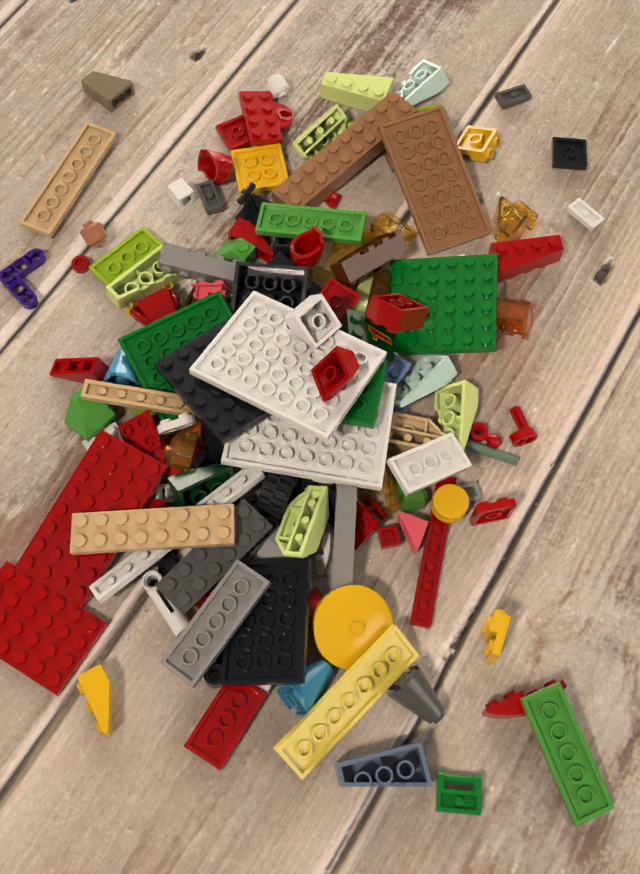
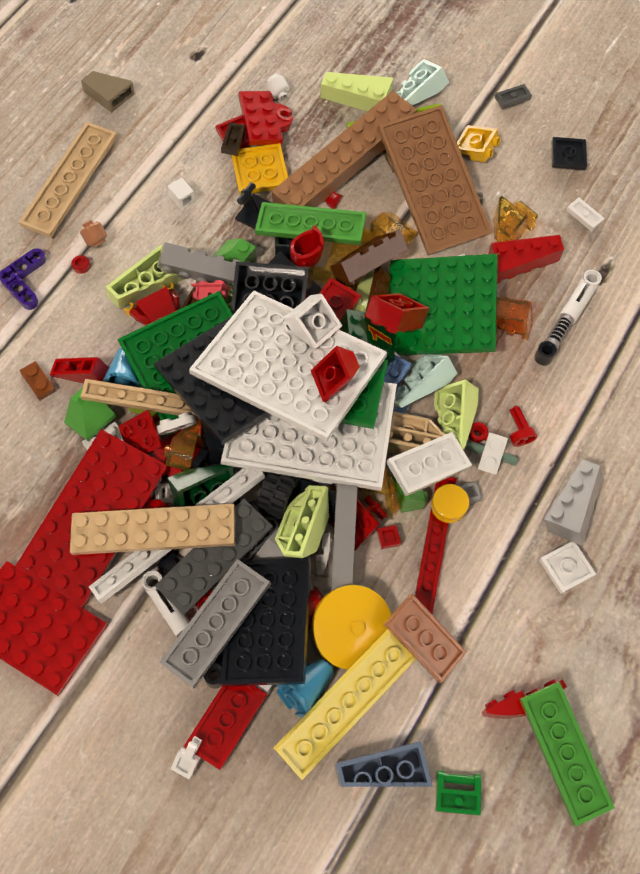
yellow slope [76,664,113,737] -> none
lime plate [88,226,163,286] -> none
dark grey plate [196,180,224,215] -> none
red helmet [197,149,233,186] -> none
red slope [228,217,275,263] -> none
yellowish green wedge [292,104,347,160] -> none
dark grey cone [386,664,444,724] -> none
coral slope [397,512,429,554] -> none
red plate [469,497,517,526] -> none
yellow plate [481,609,511,665] -> none
none -> dark orange plate [19,361,56,401]
none -> white plate [171,736,202,780]
none -> dark brown plate [221,122,246,156]
none -> nougat tile [384,594,467,683]
none -> white plate [477,432,508,475]
none -> piece [534,270,602,366]
none -> white plate [539,541,596,594]
none -> light grey wedge [544,459,603,546]

